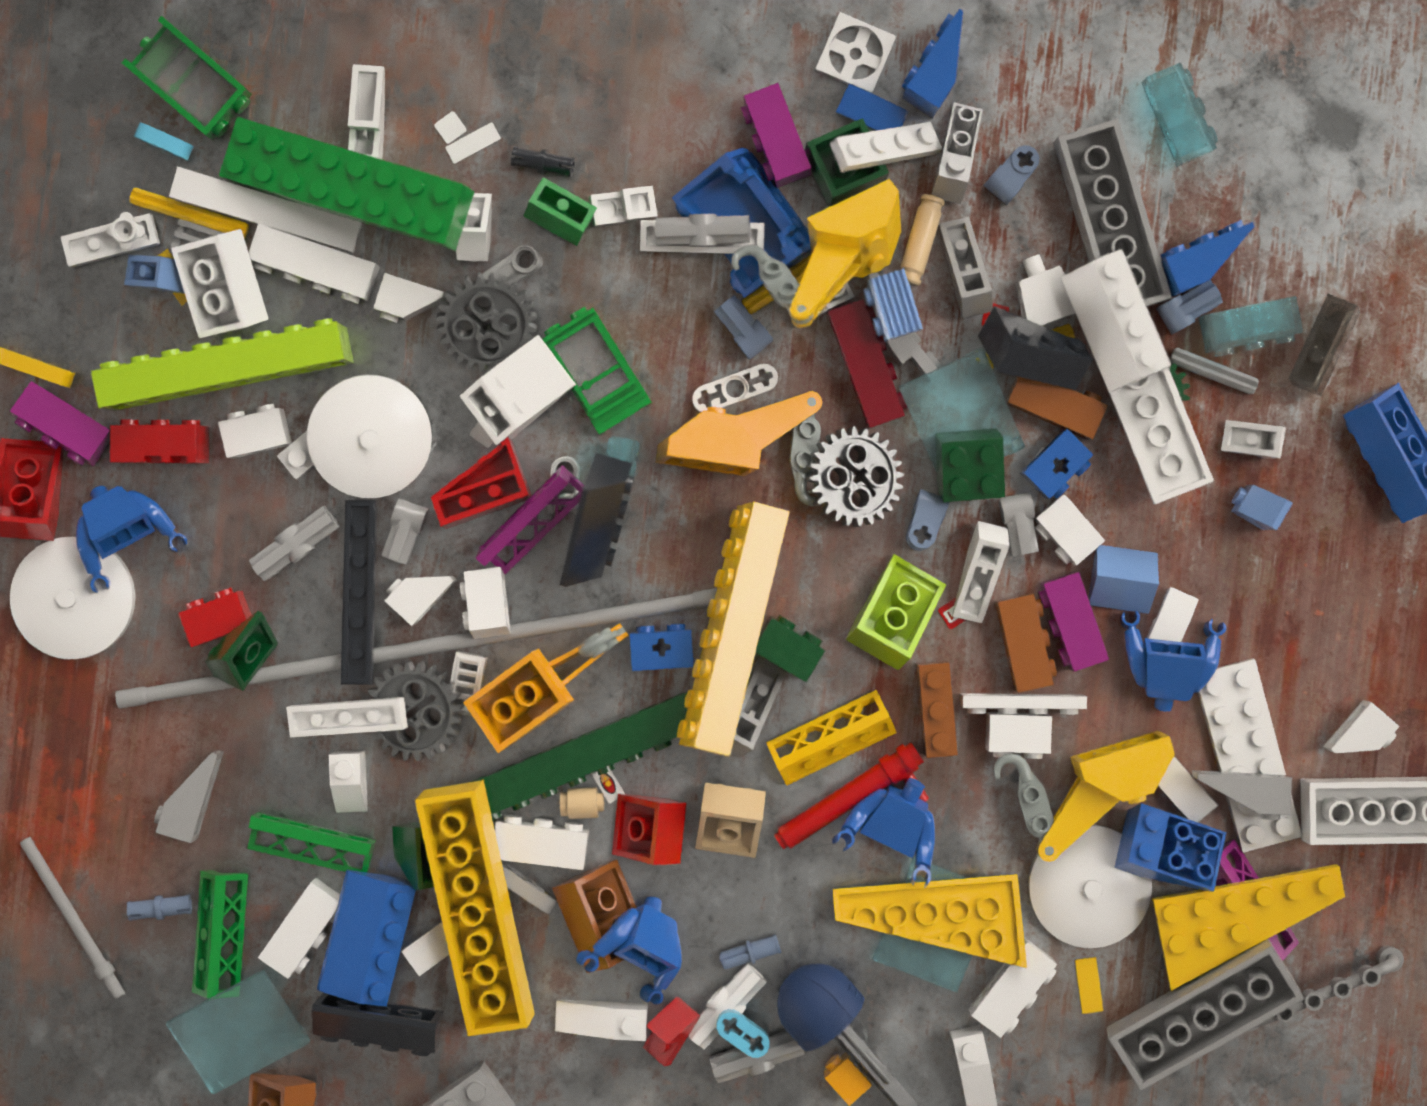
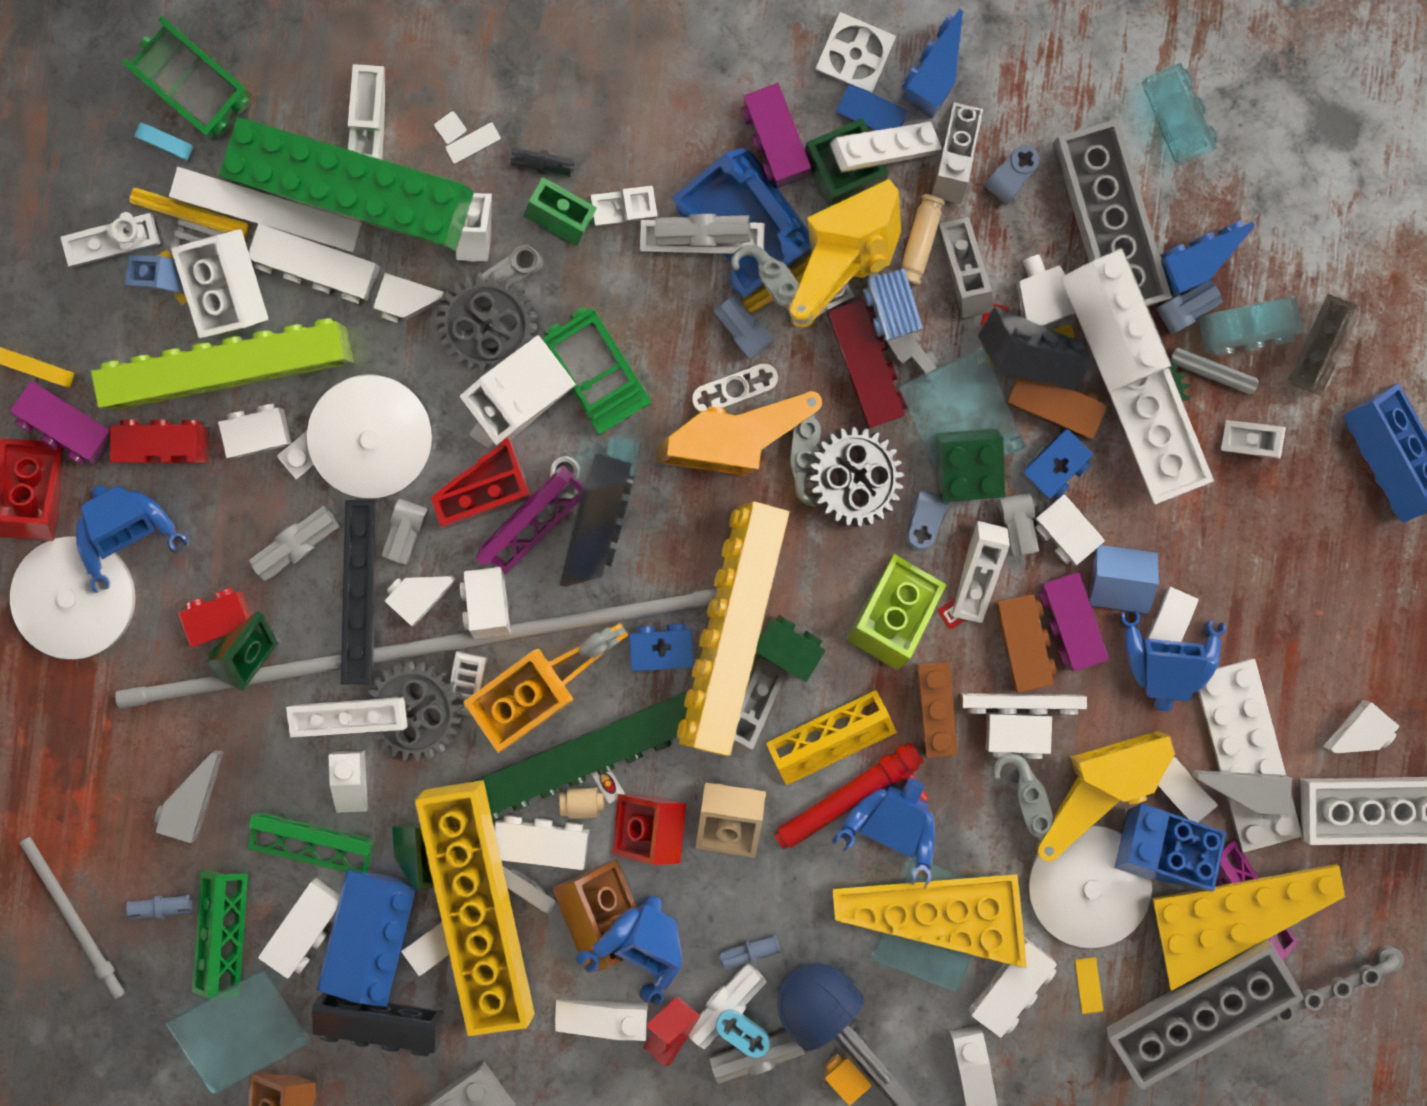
medium blue slope [1231,485,1293,530] -> none

